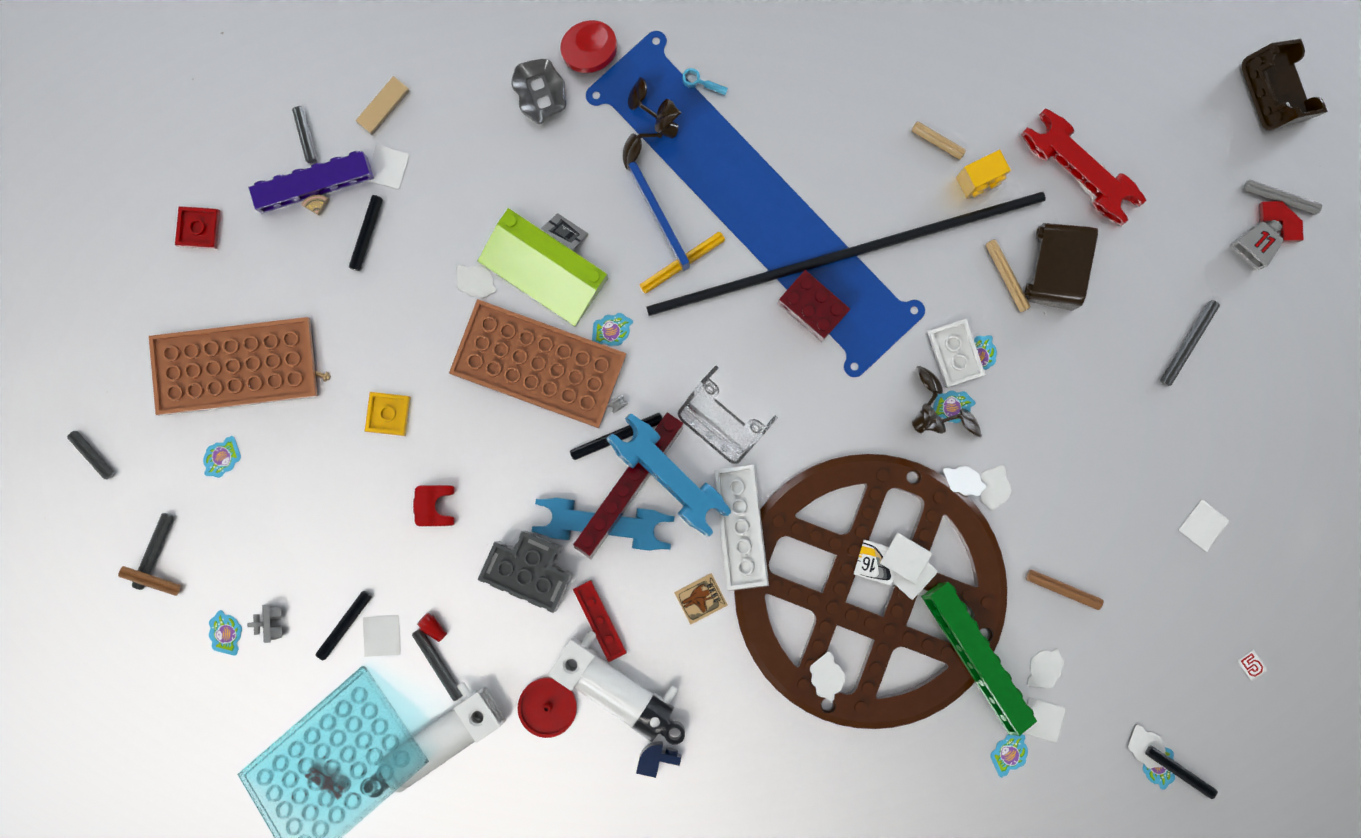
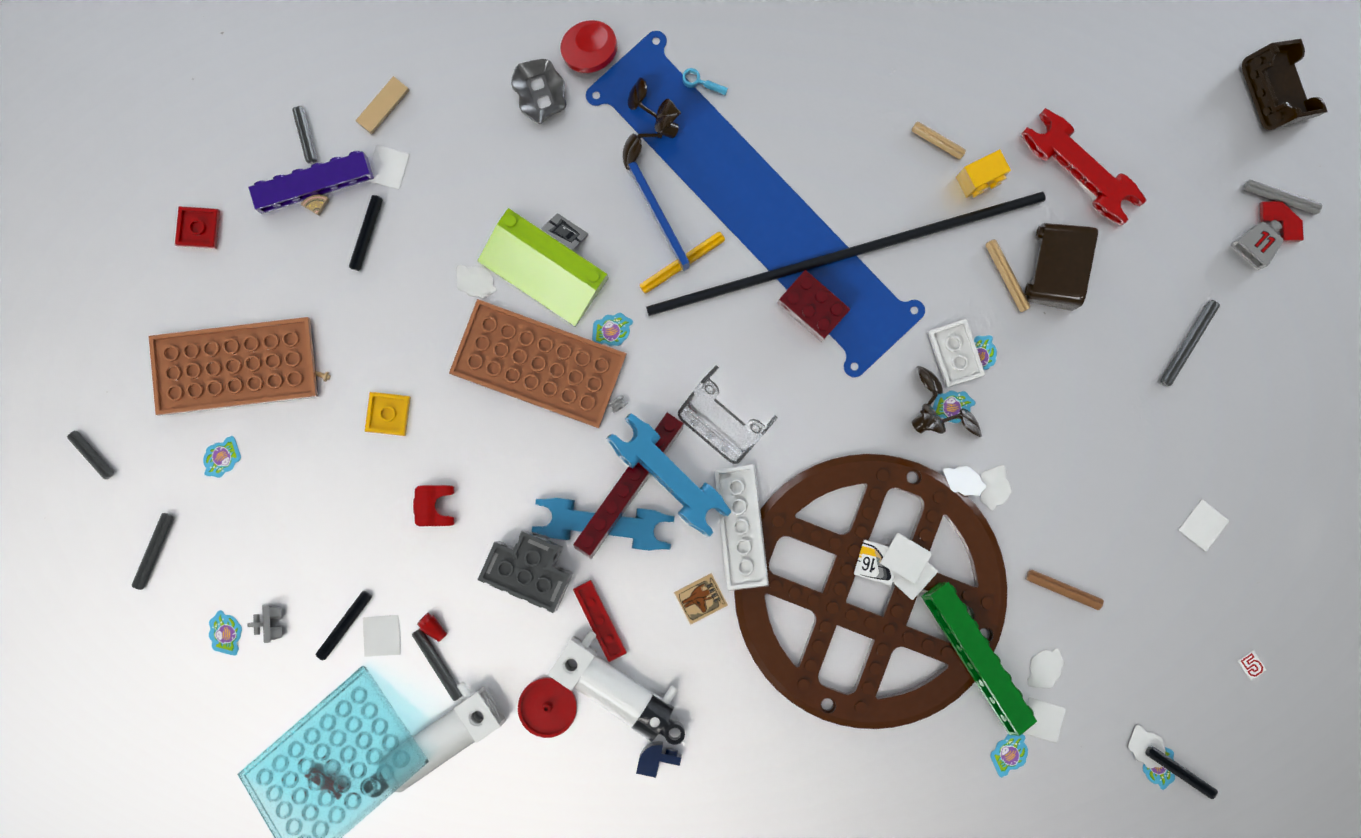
medium nougat axle [118,566,181,596] -> none
black axle [570,413,663,460] -> none
white sticker [810,652,845,701] -> none

